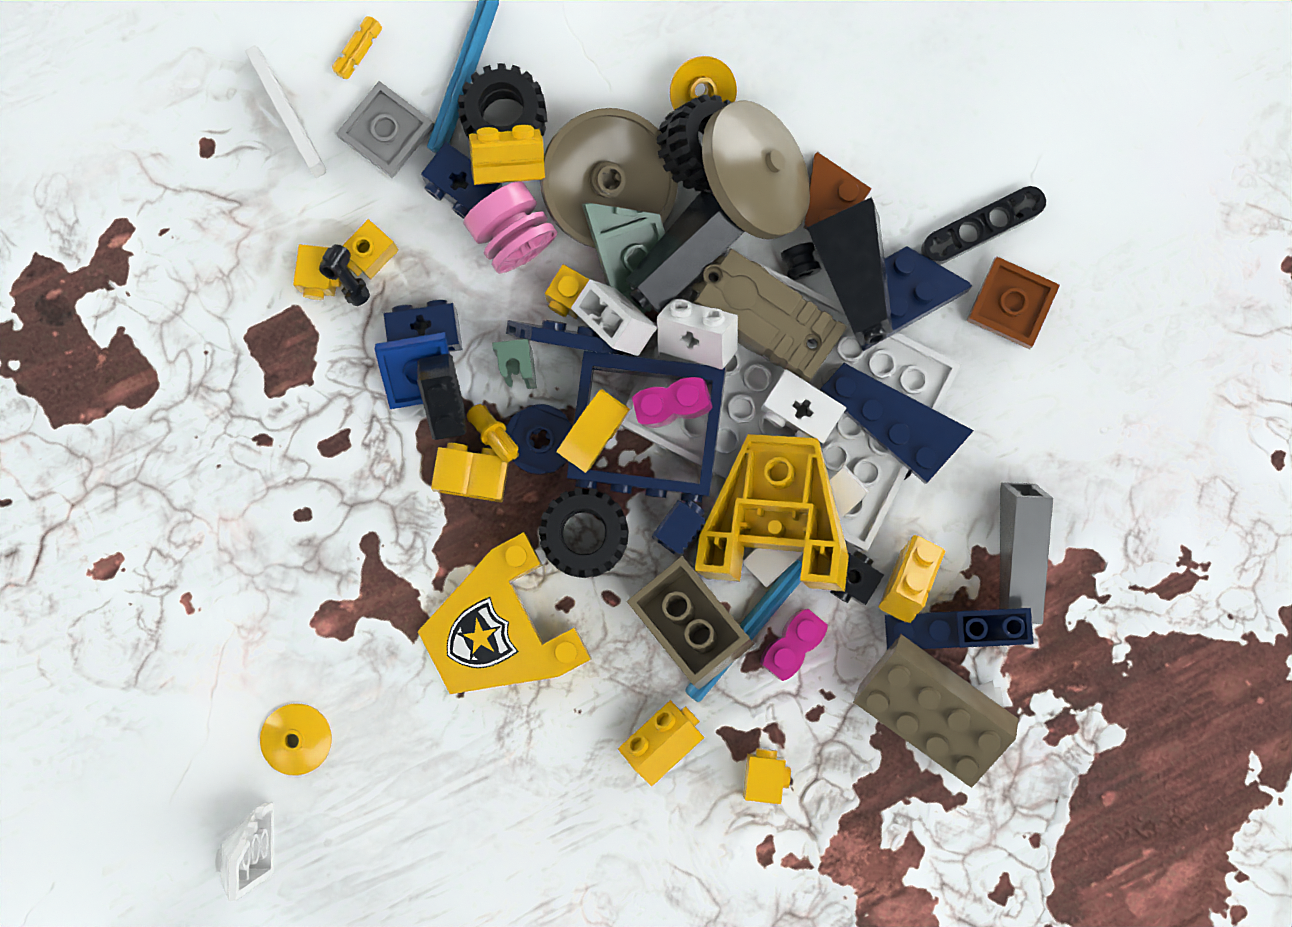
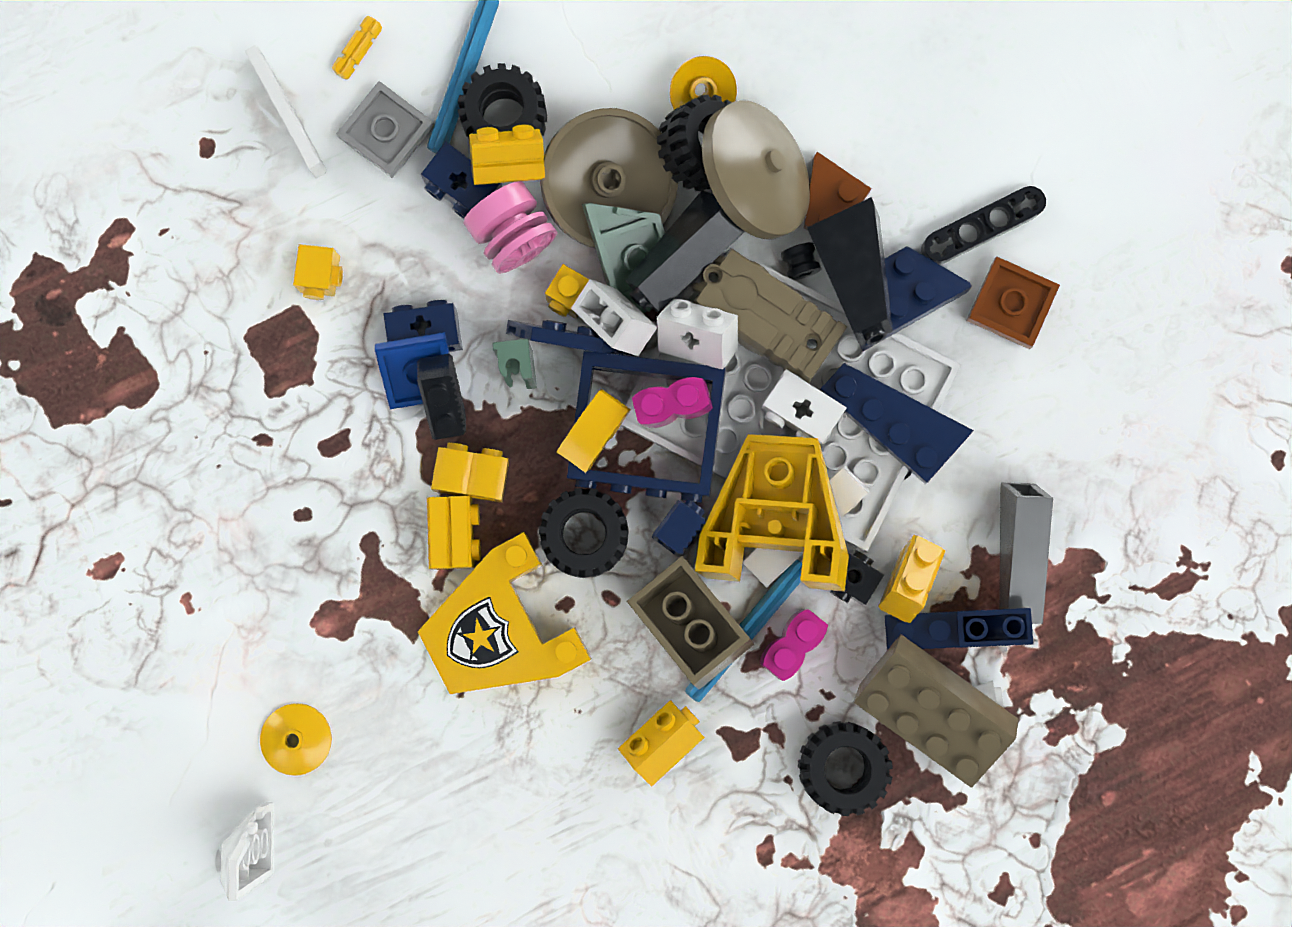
black bar [319,244,370,306] -> none
yellow brick [343,219,399,280] -> none
yellow axle [467,404,519,463] -> none
dark blue plate [505,404,573,475] -> none
yellow brick [743,748,791,804] -> none
none -> yellow brick [427,496,481,570]
none -> black tyre [798,721,893,816]

